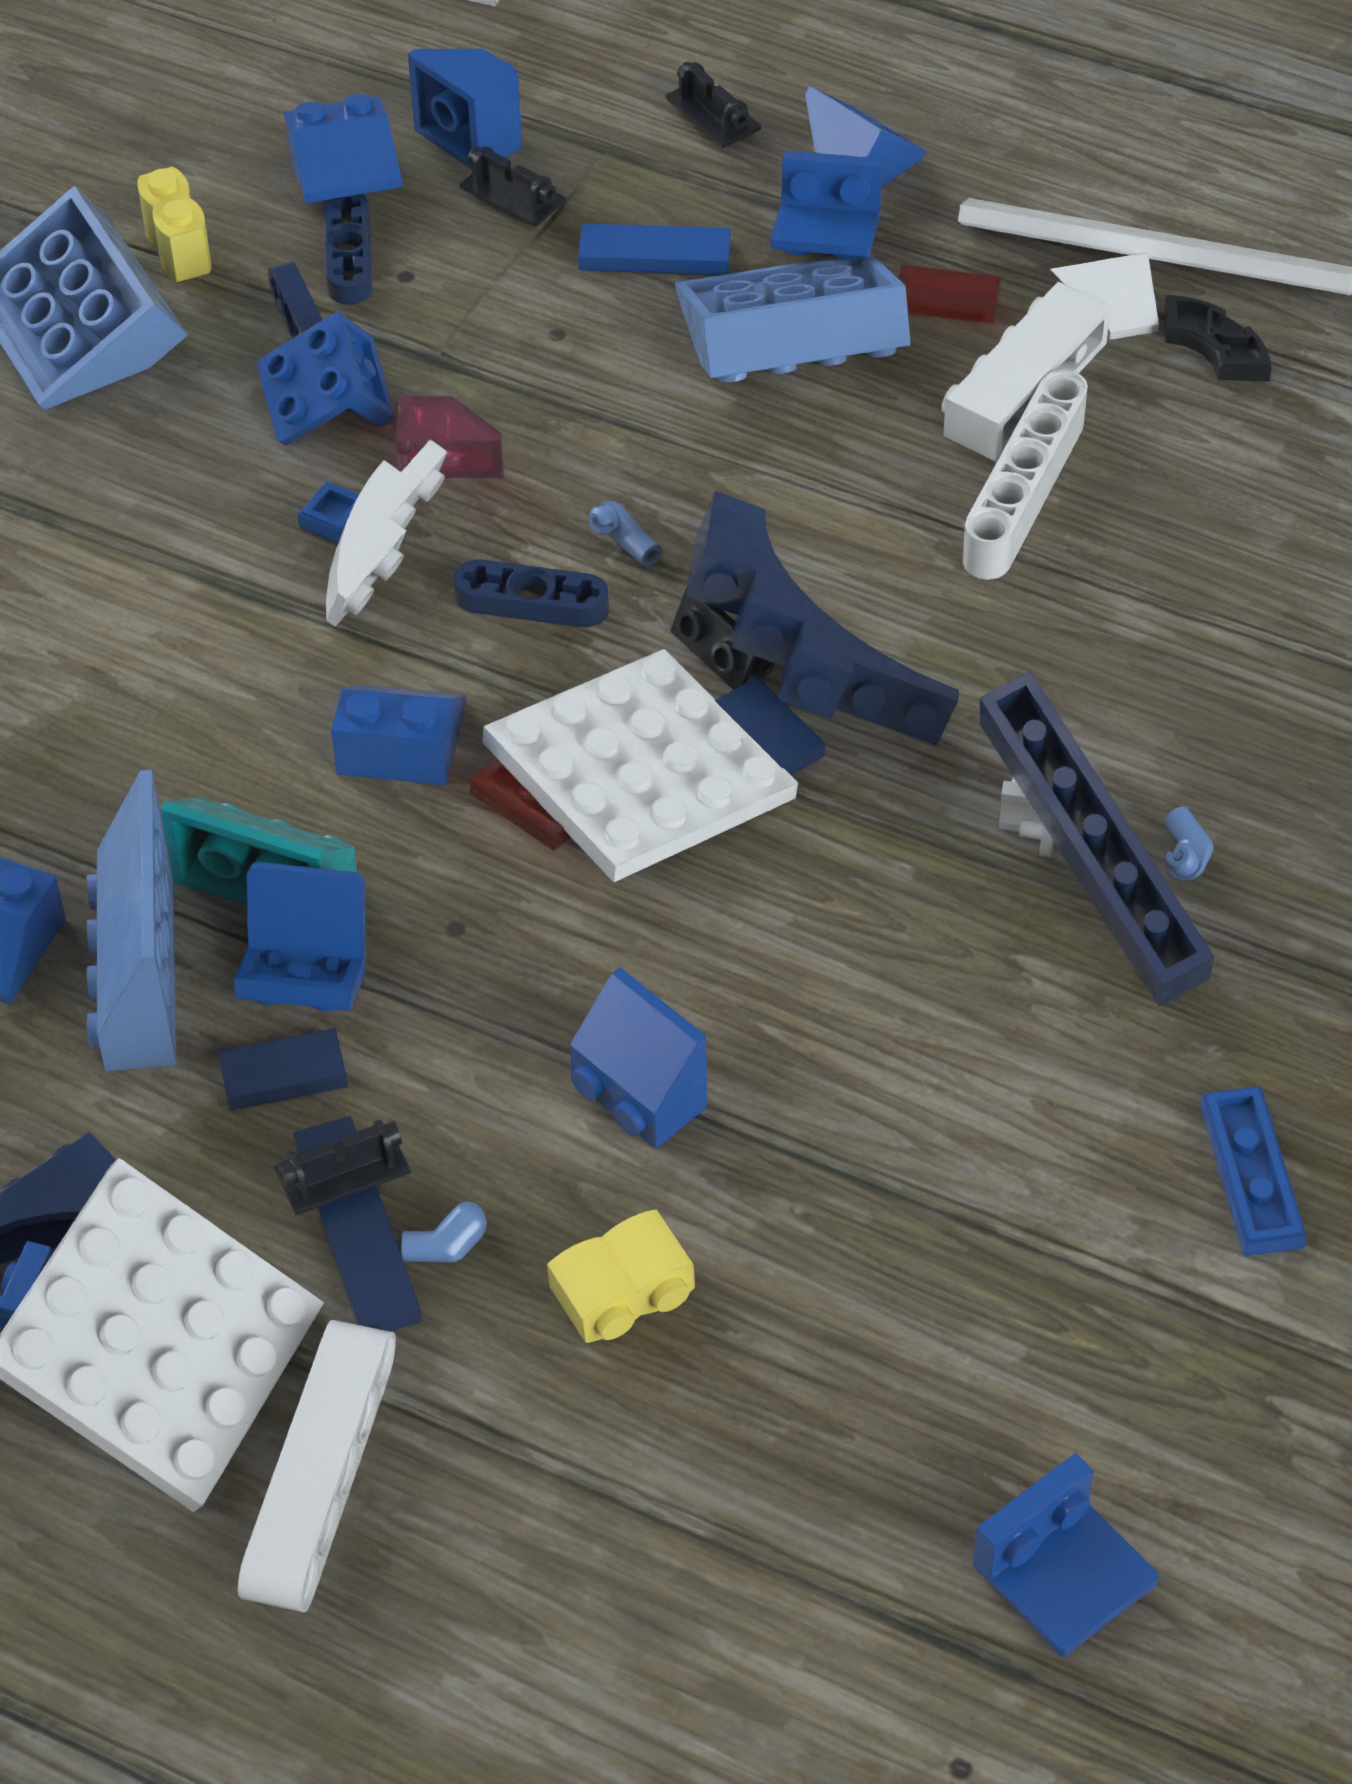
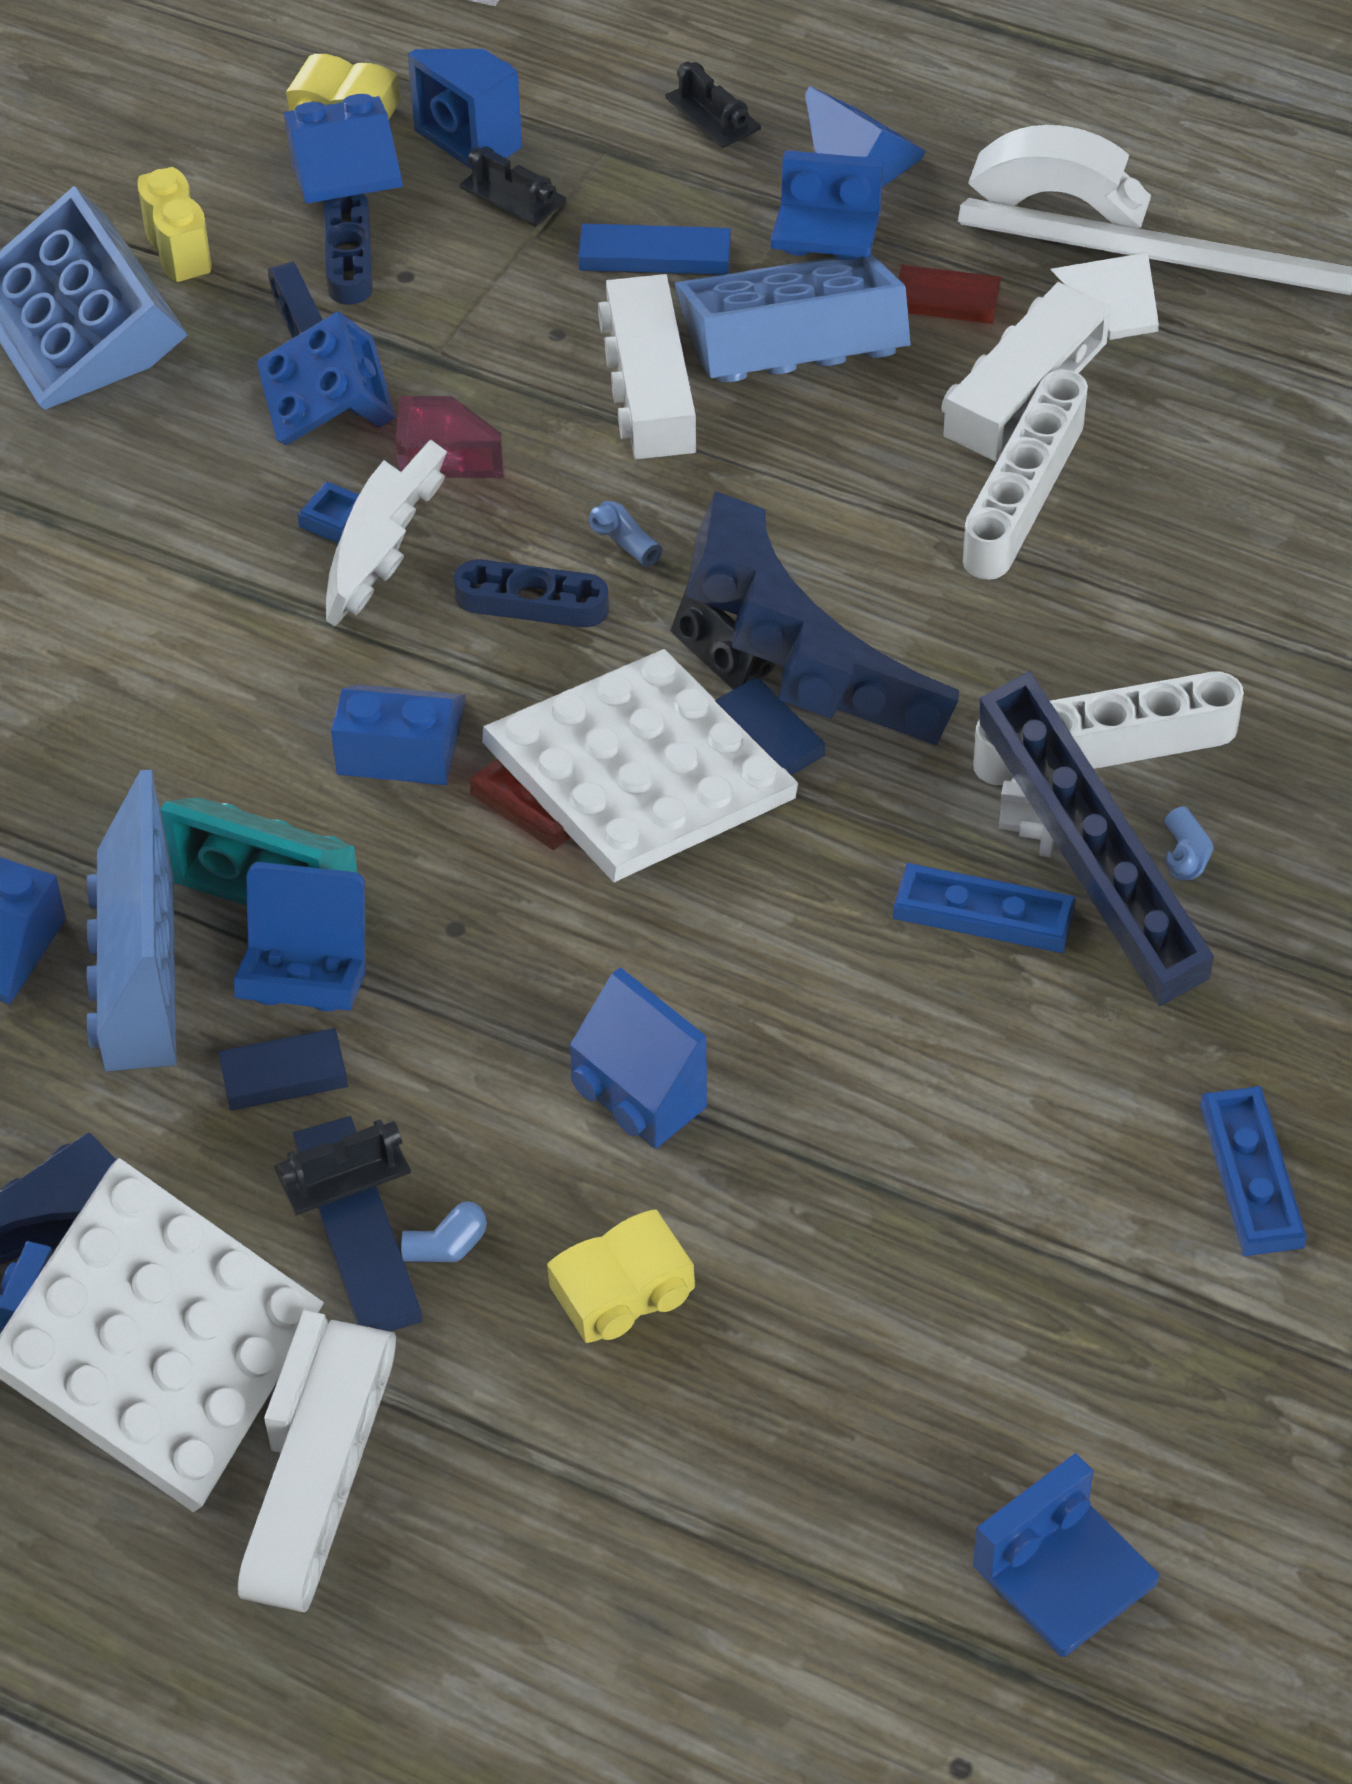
black tile [1164,295,1272,382] -> none
none -> white tile [264,1310,328,1453]
none -> light yellow brick [286,54,401,120]
none -> white brick [598,274,696,460]
none -> blue tile [893,863,1076,953]
none -> white arch [968,125,1151,228]
none -> white beam [973,672,1244,785]

